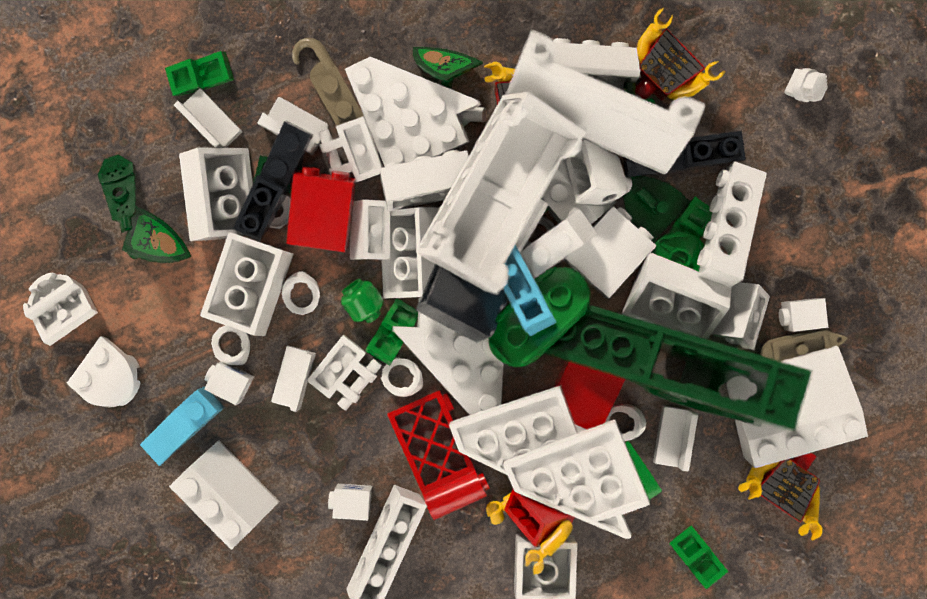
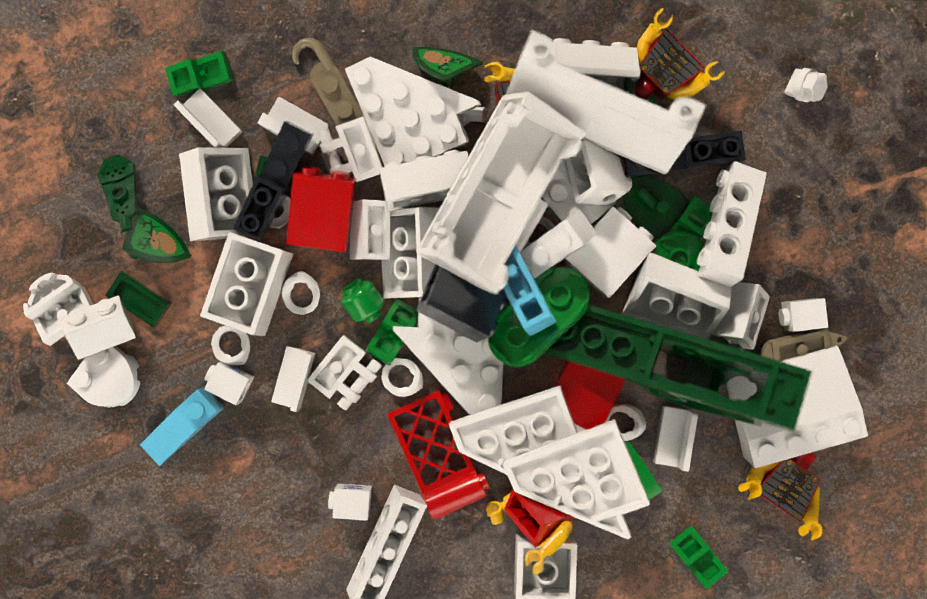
white slope [169,440,280,550] -> none
none -> white brick [61,295,136,360]
none -> dark green tile [105,271,172,327]

